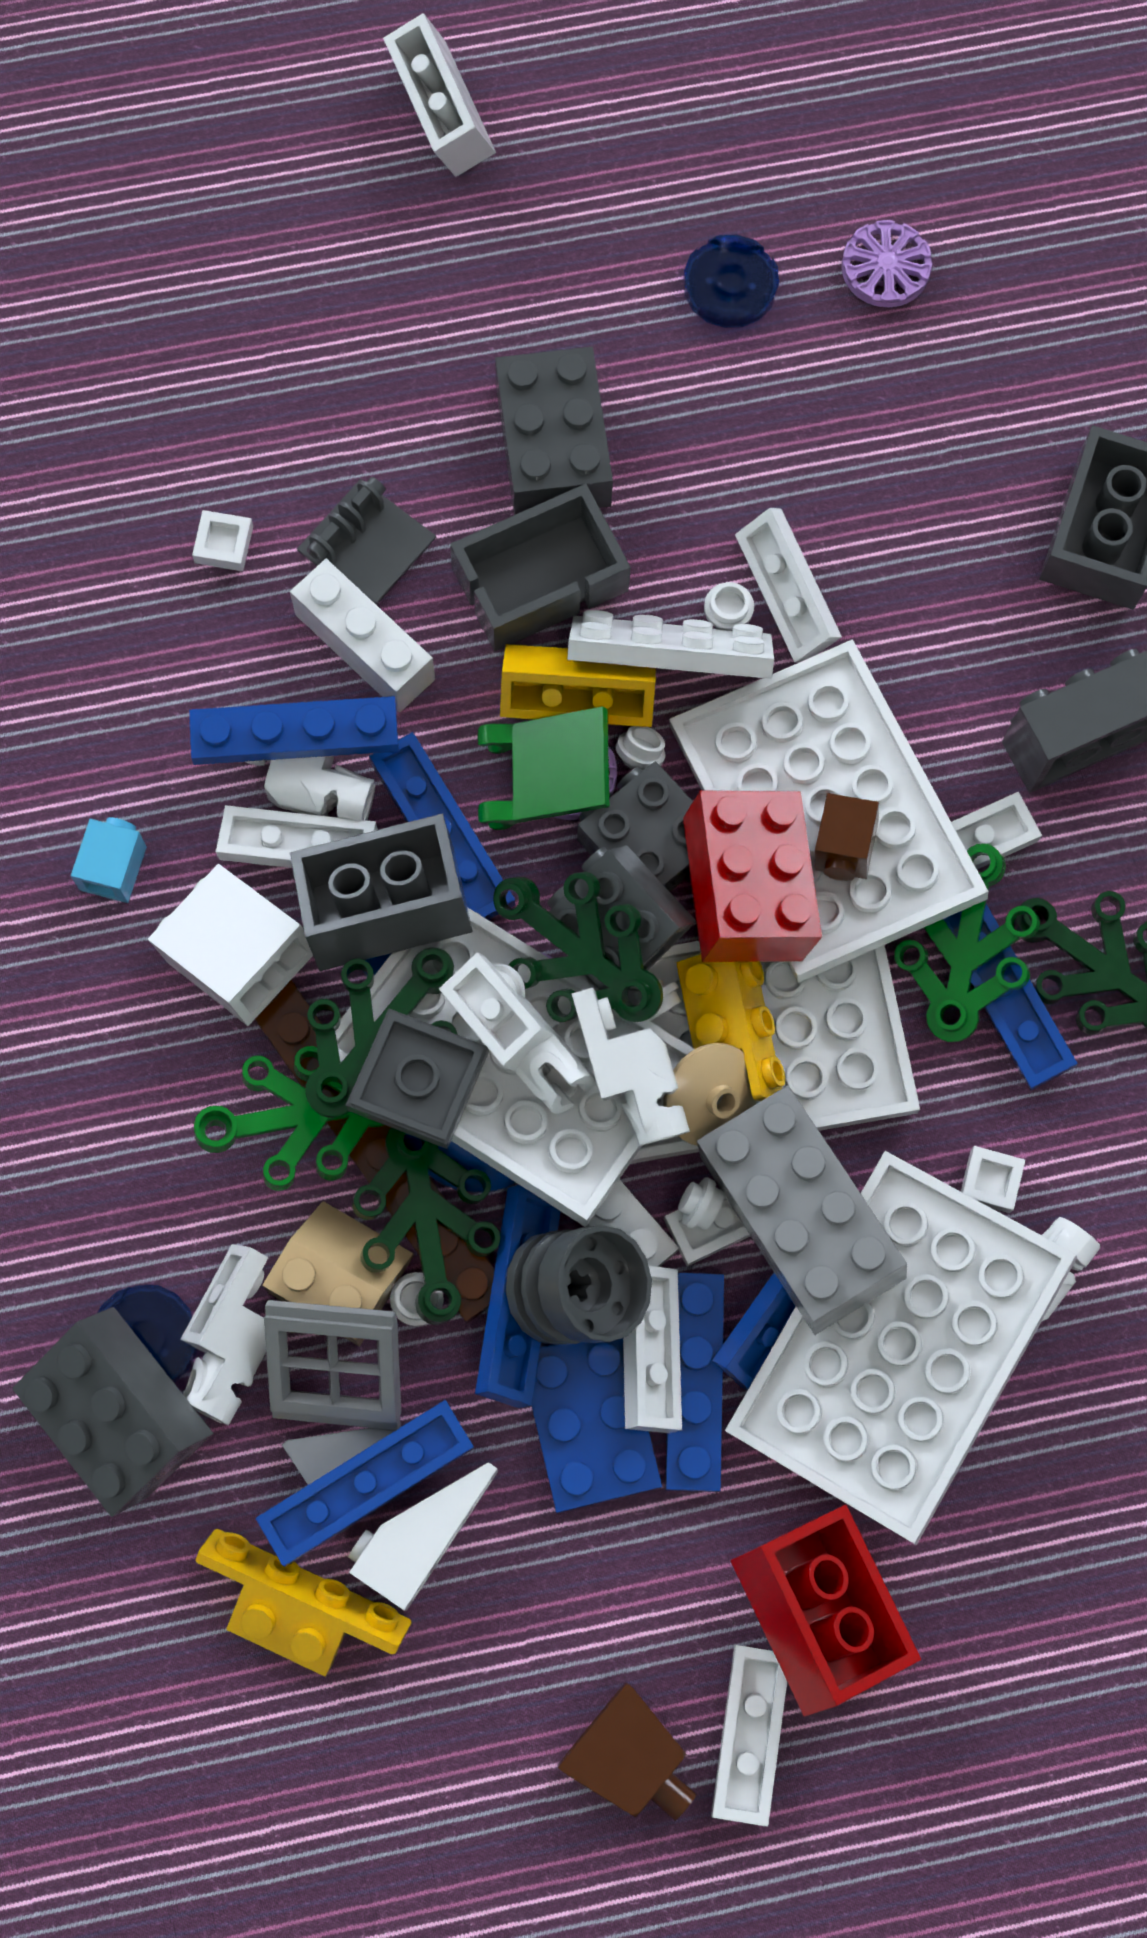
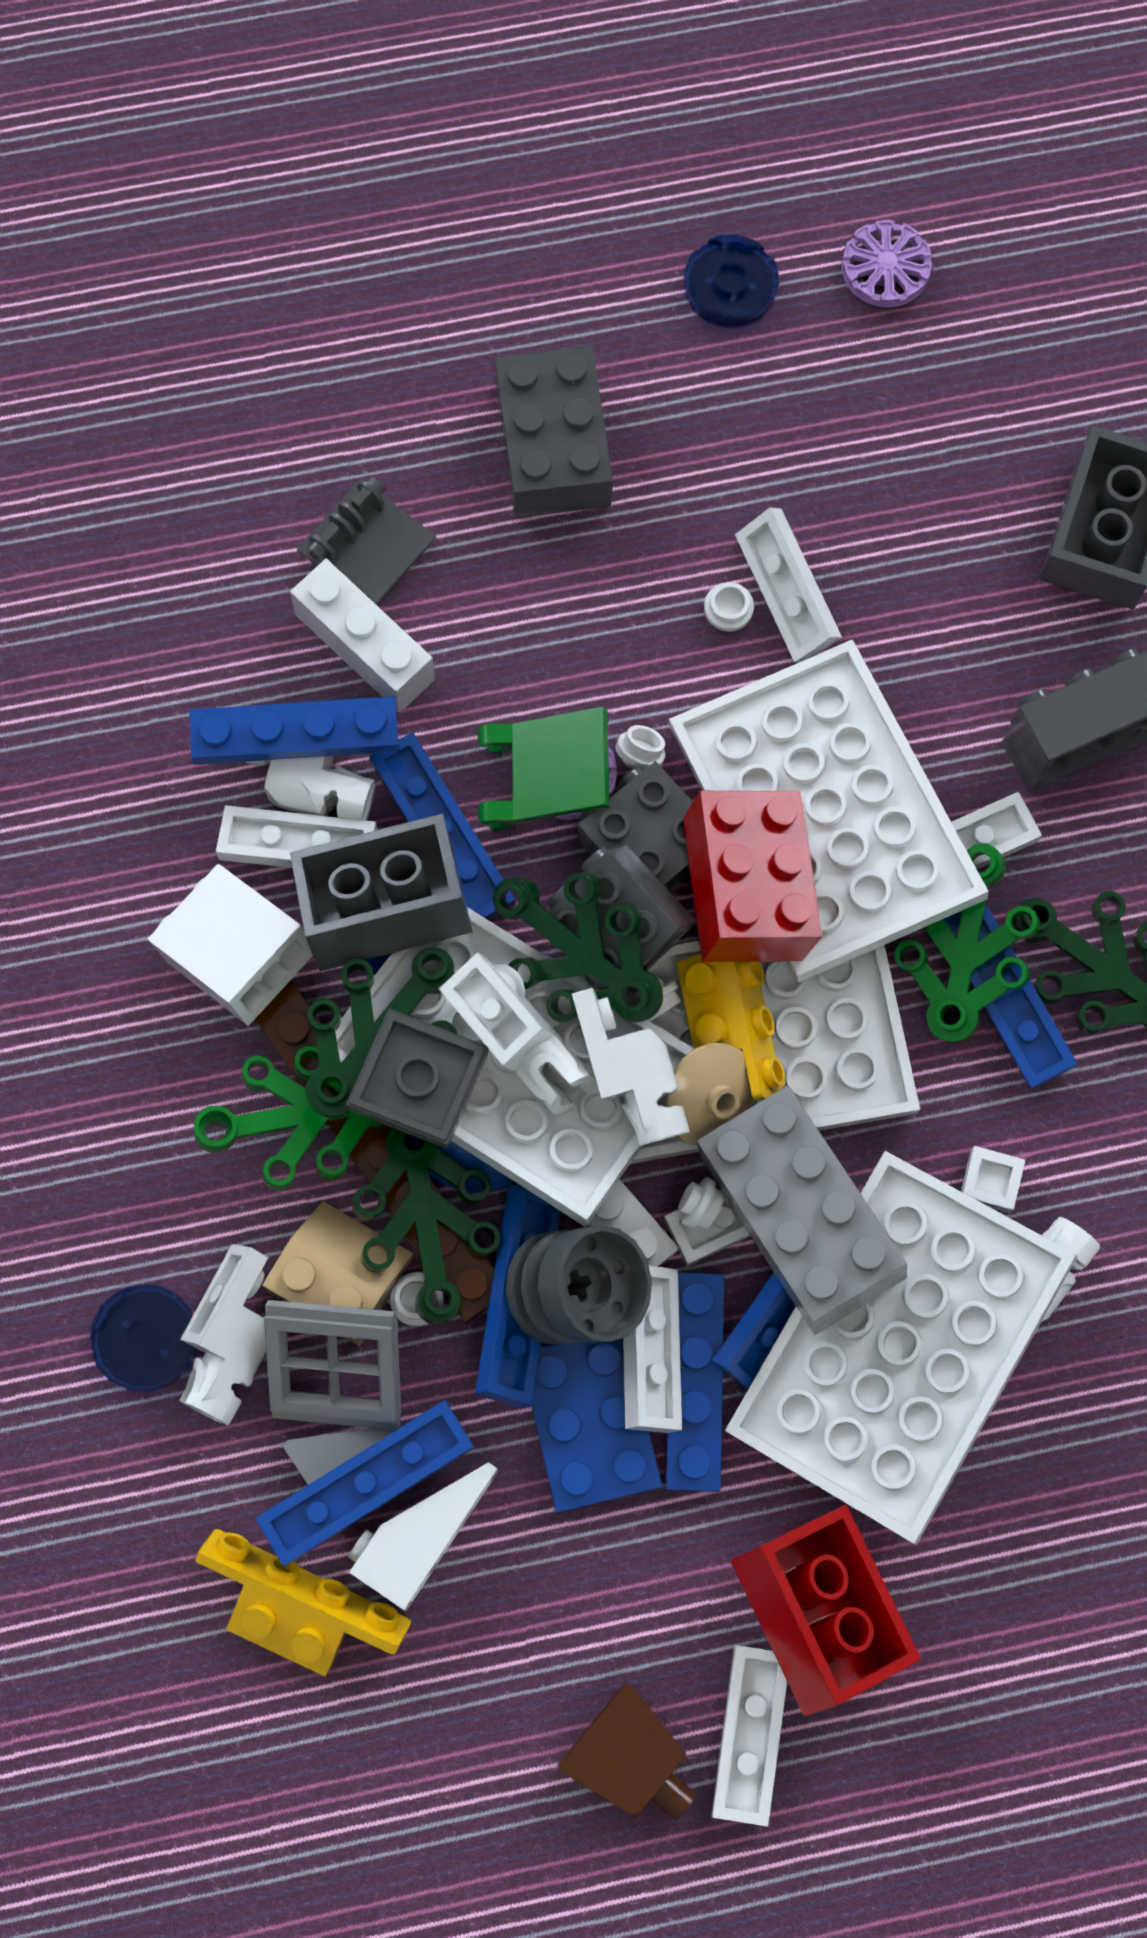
dark grey brick [12,1307,214,1517] -> none
medium azure brick [71,817,147,903] -> none
white plate [192,510,253,571] -> none
white brick [383,13,496,177] -> none
dark grey piece [450,484,631,651] -> none
yellow brick [500,644,656,727] -> none
white plate [567,610,774,679] -> none
reddish brown brick [815,793,879,881] -> none

